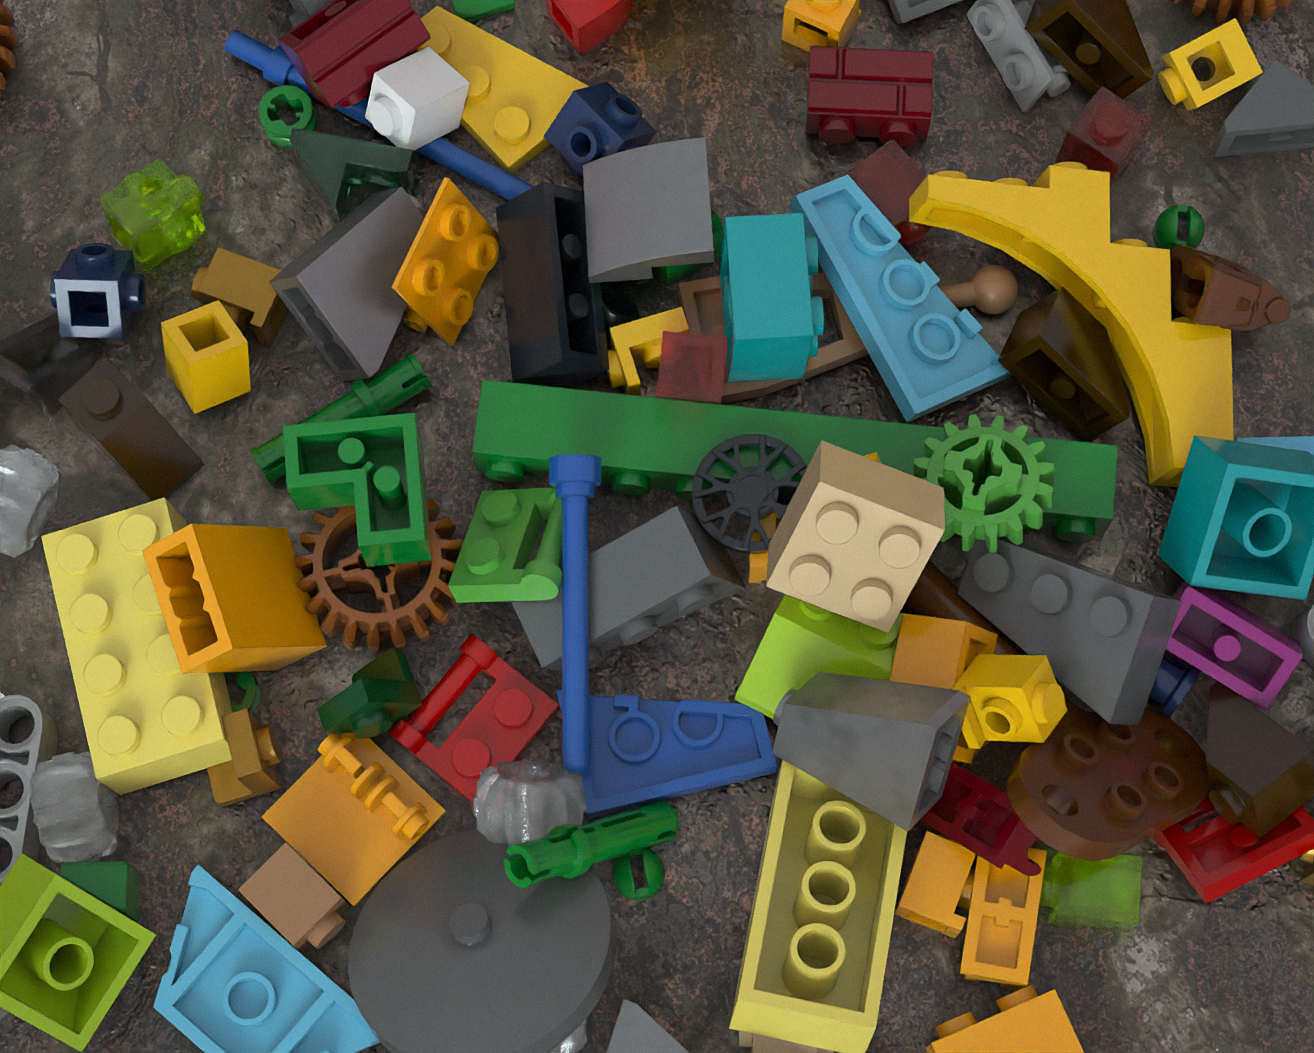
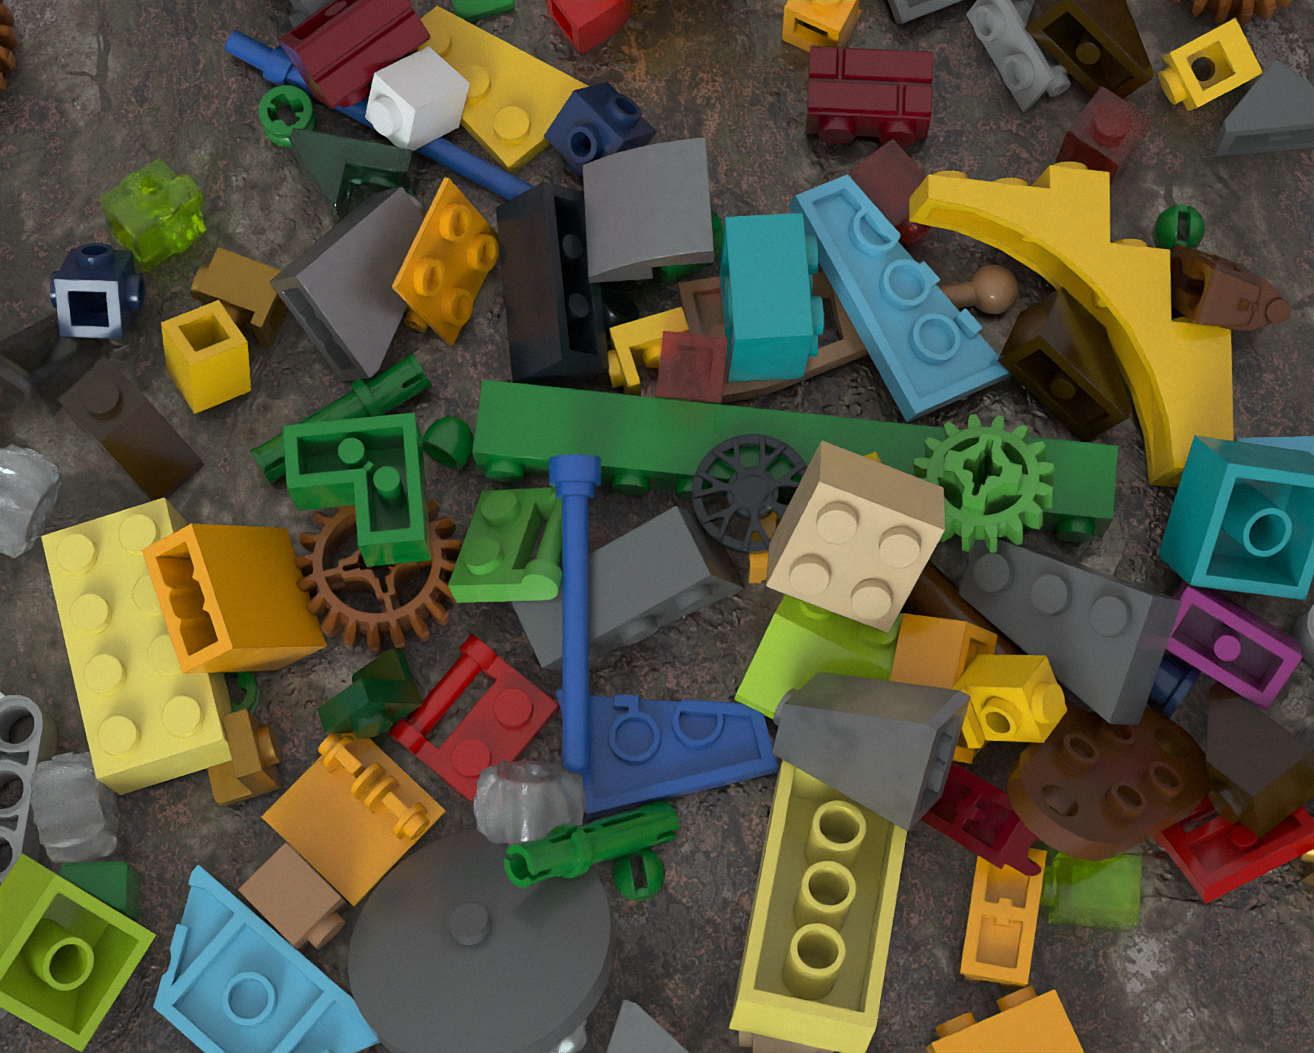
light orange brick [894,831,976,938] -> none
none -> green hinge [422,415,474,471]

